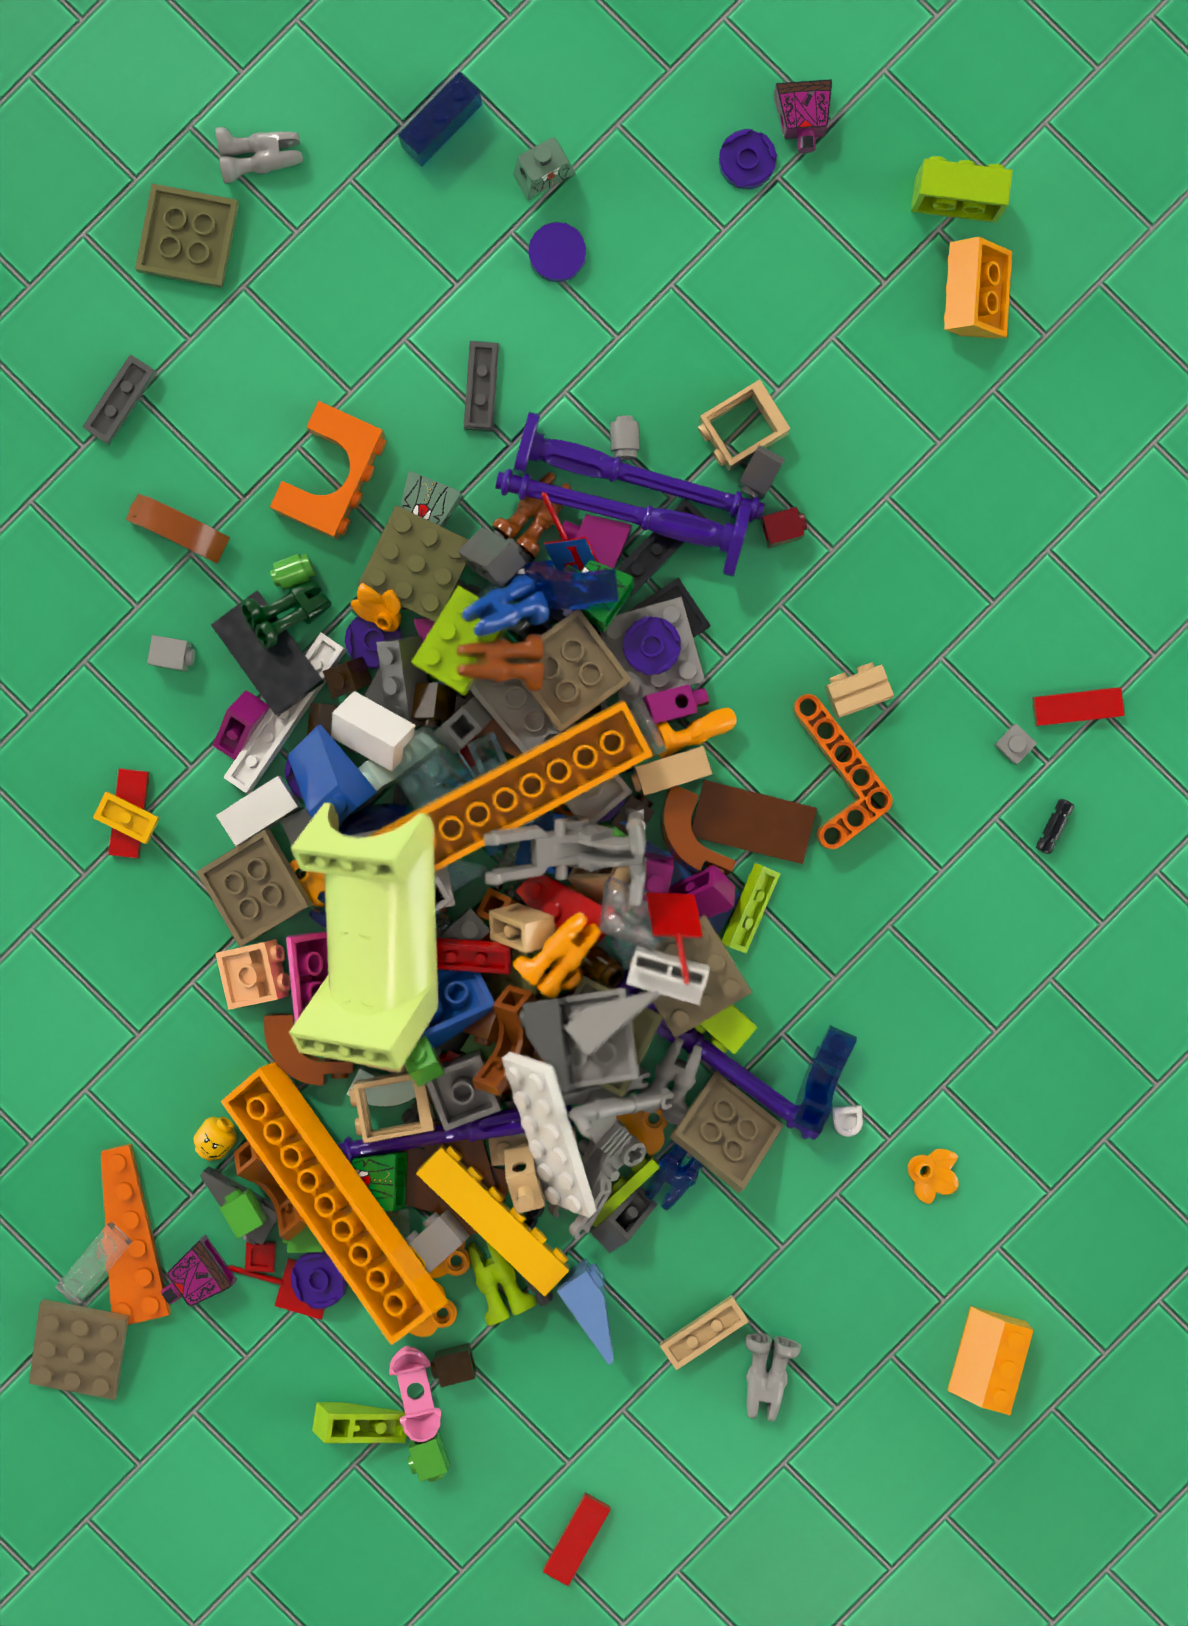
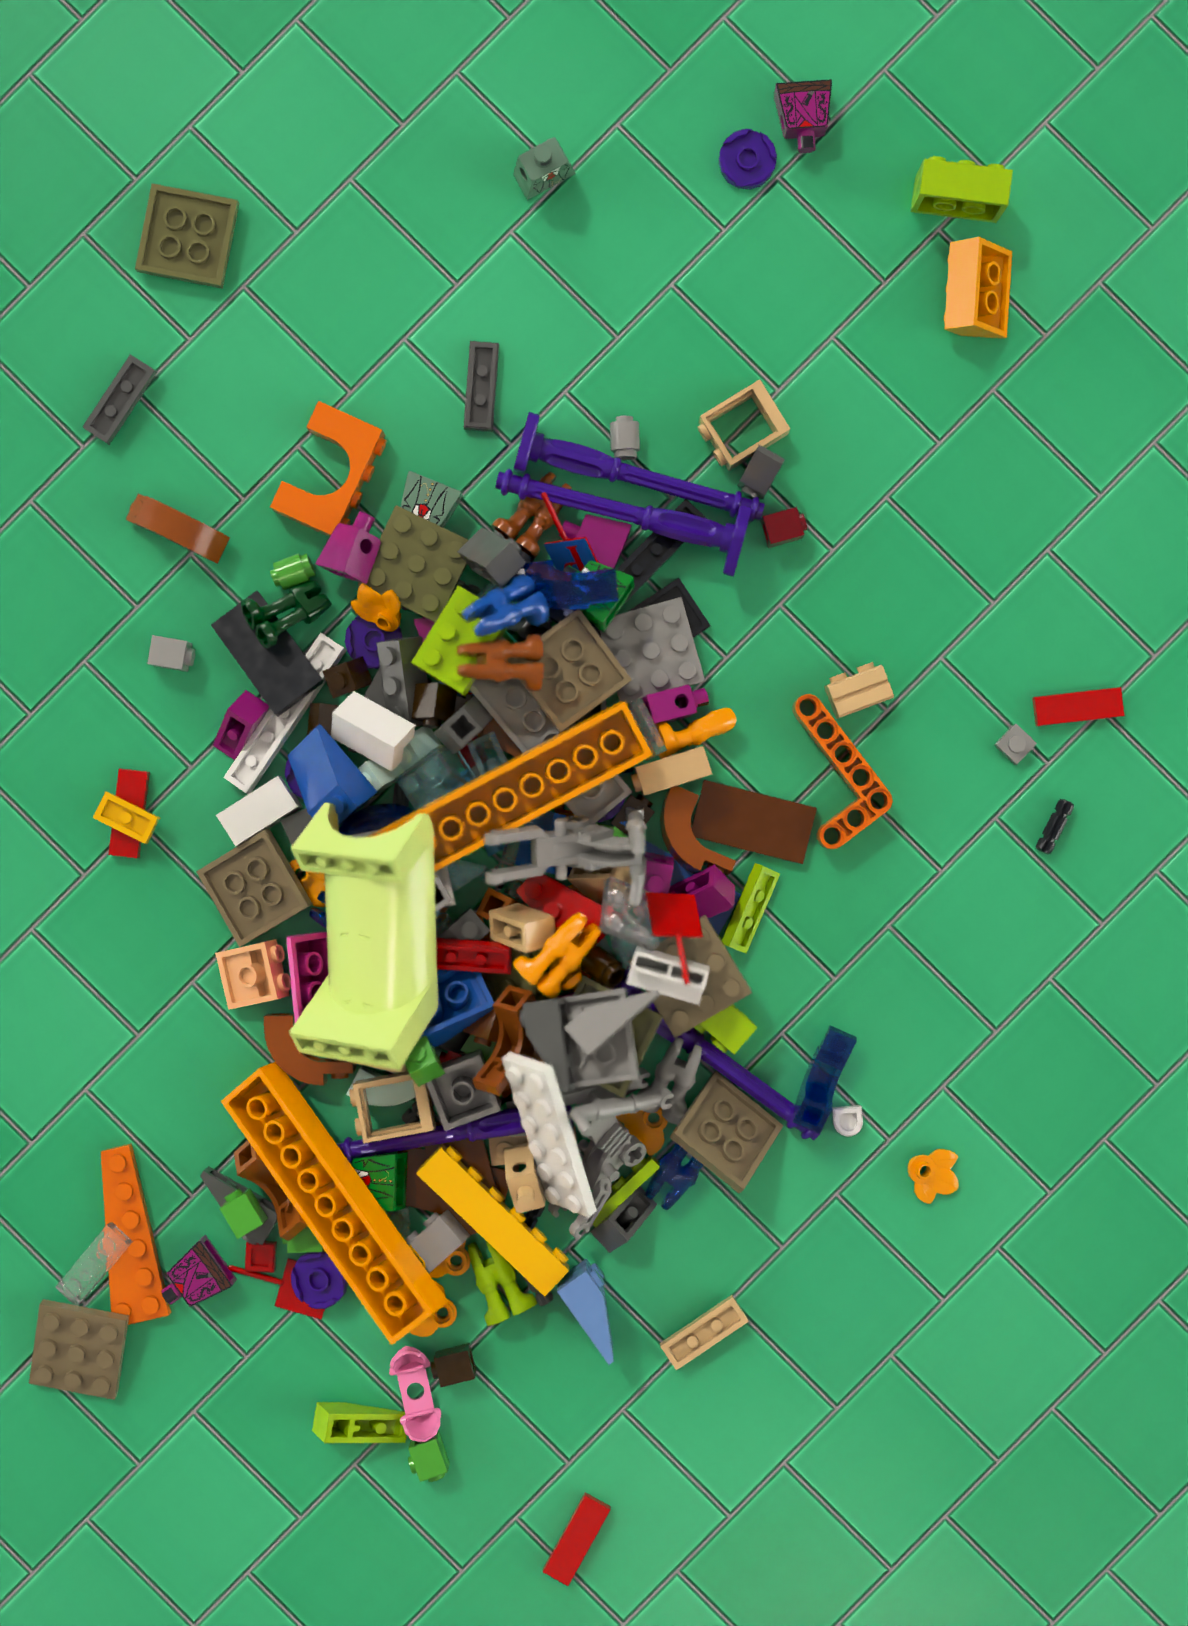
yellow head [193,1116,237,1161] -> none
light grey piece [216,127,303,184] -> none
clear blue brick [398,72,482,166] -> none
dark purple tile [528,222,586,283] -> none
dark purple tile [623,616,681,675] -> none
light grey piece [745,1333,801,1421] -> none
light orange slope [947,1306,1034,1415] -> none
none -> magenta torso [315,511,381,584]

